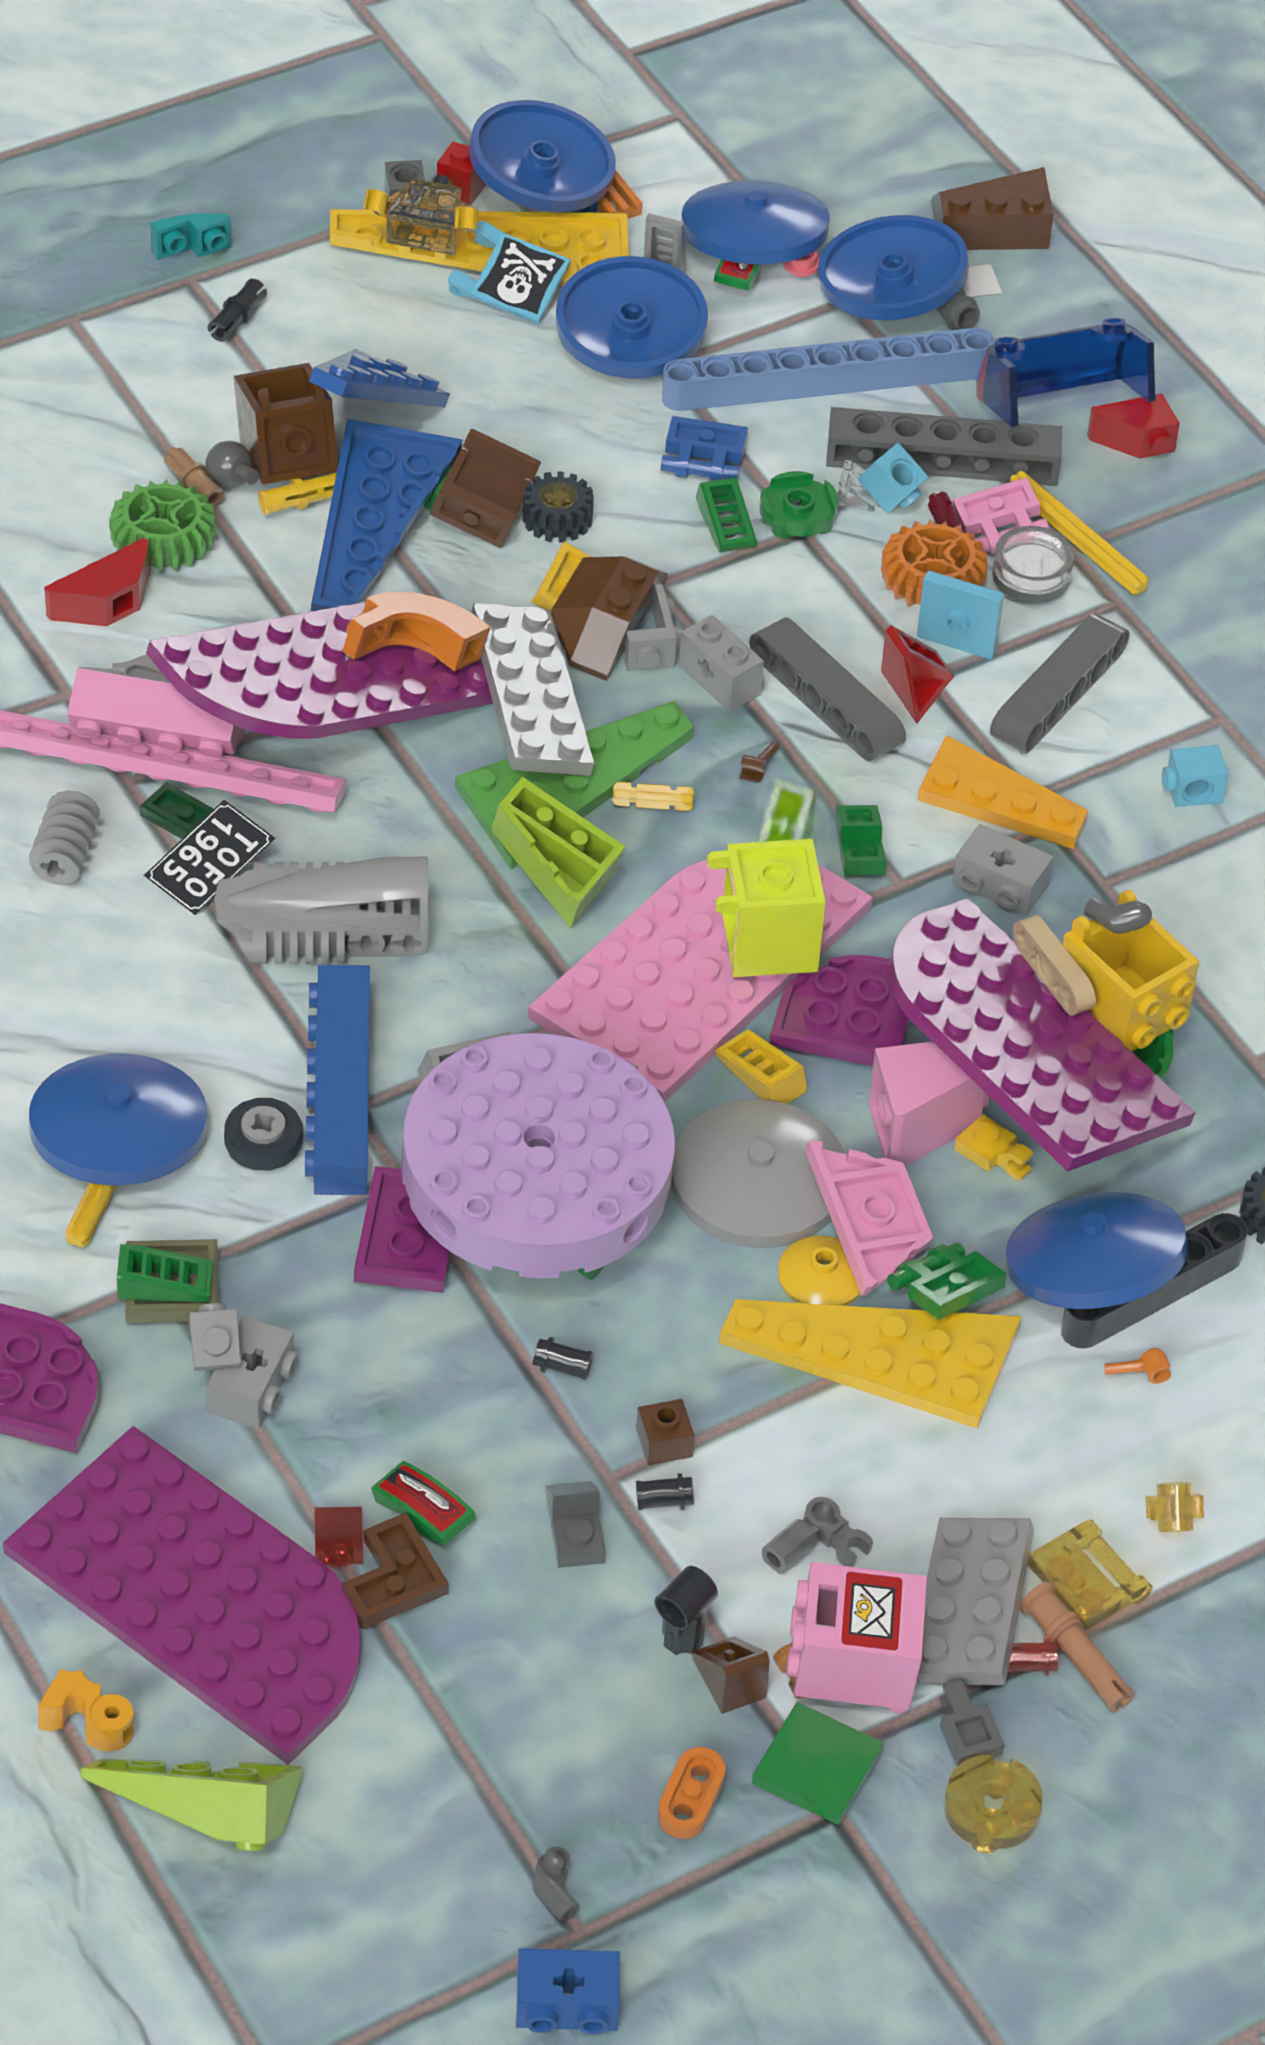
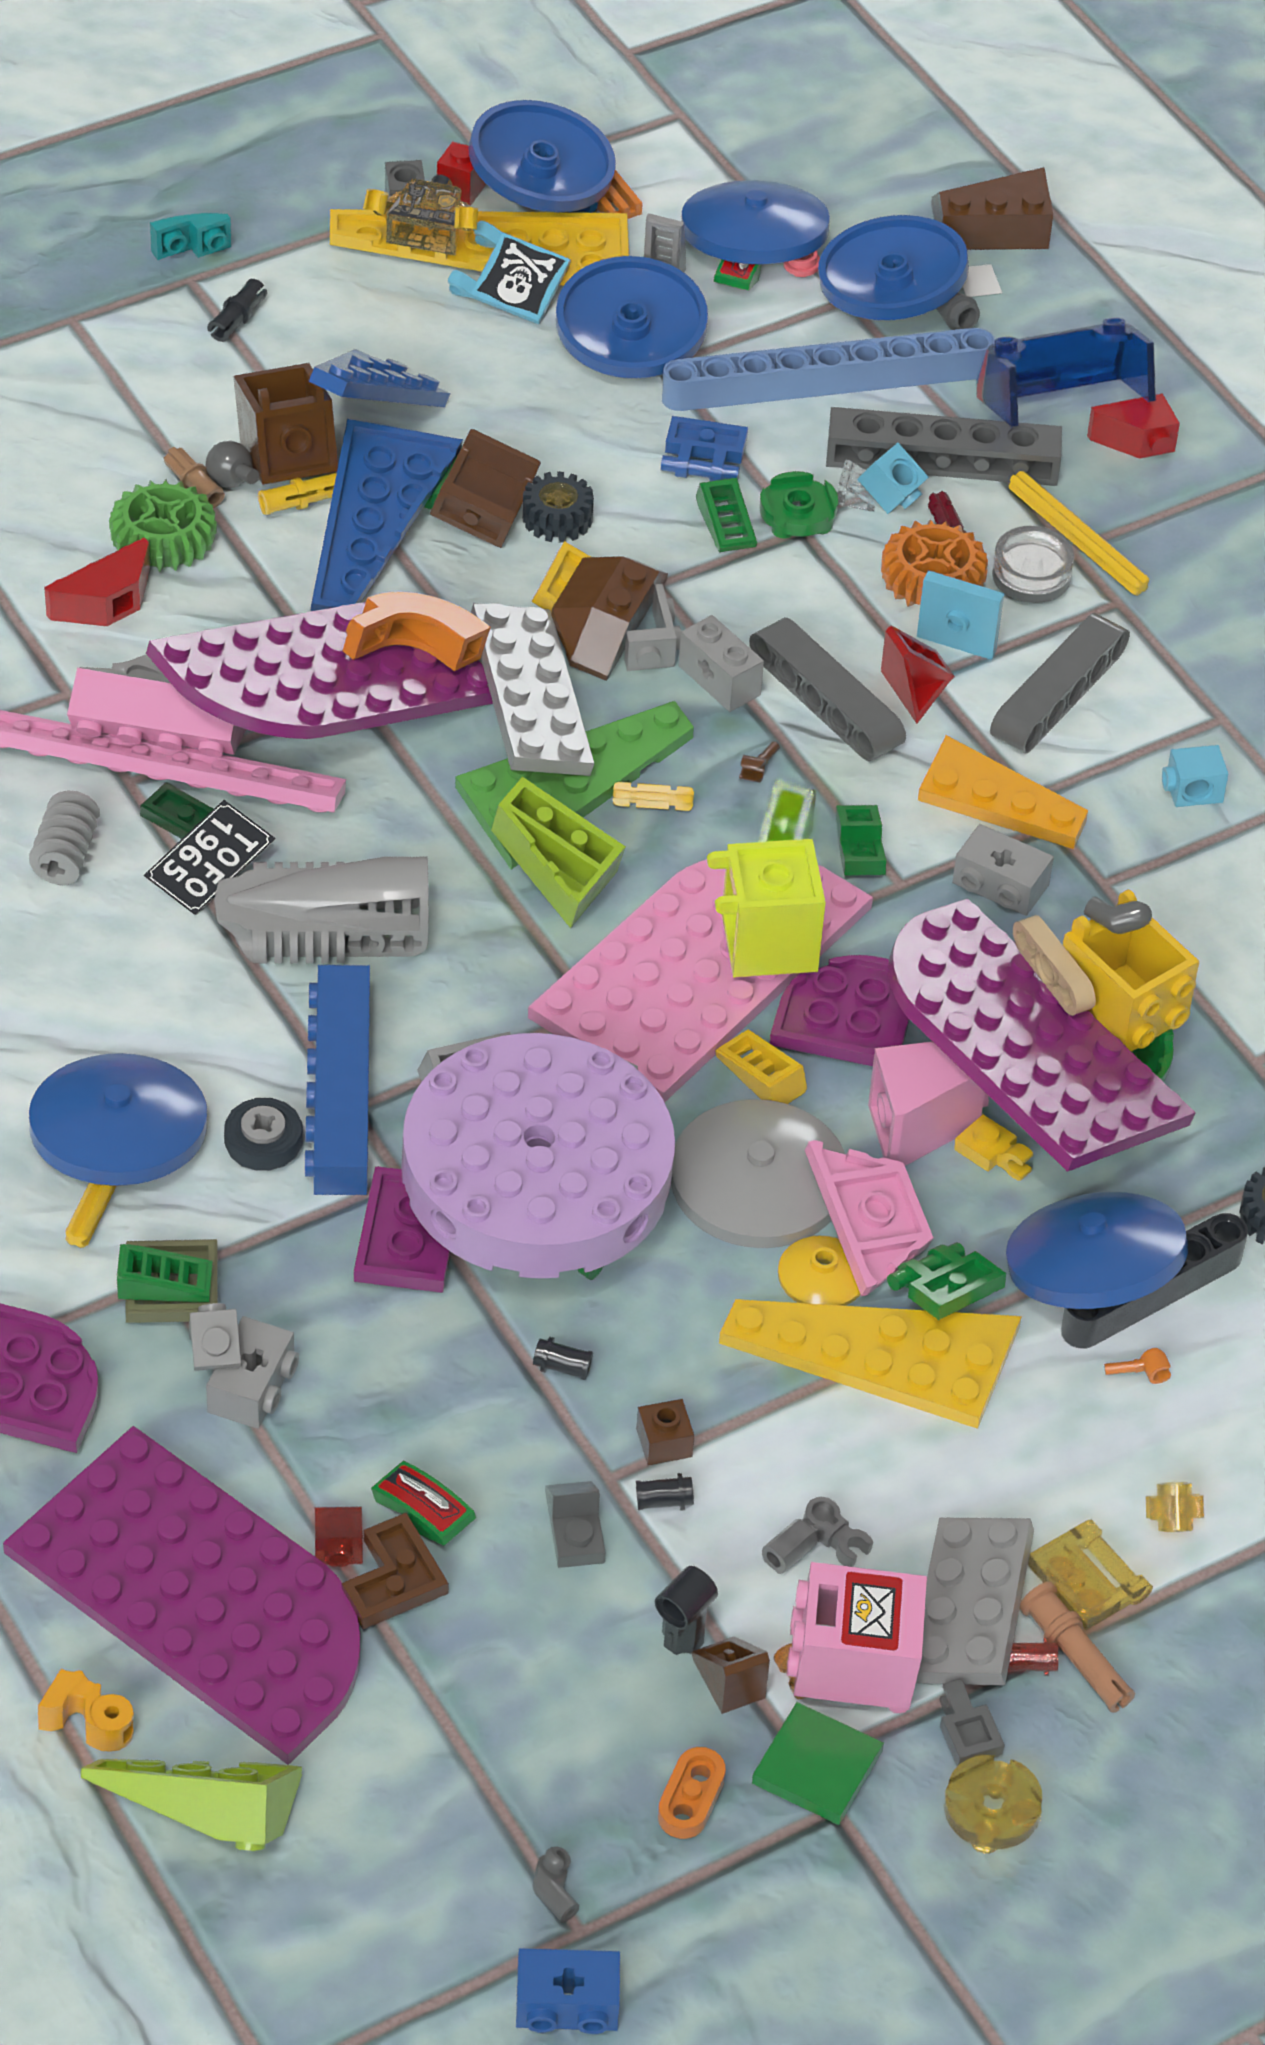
bright pink plate [953,477,1050,555] -> none

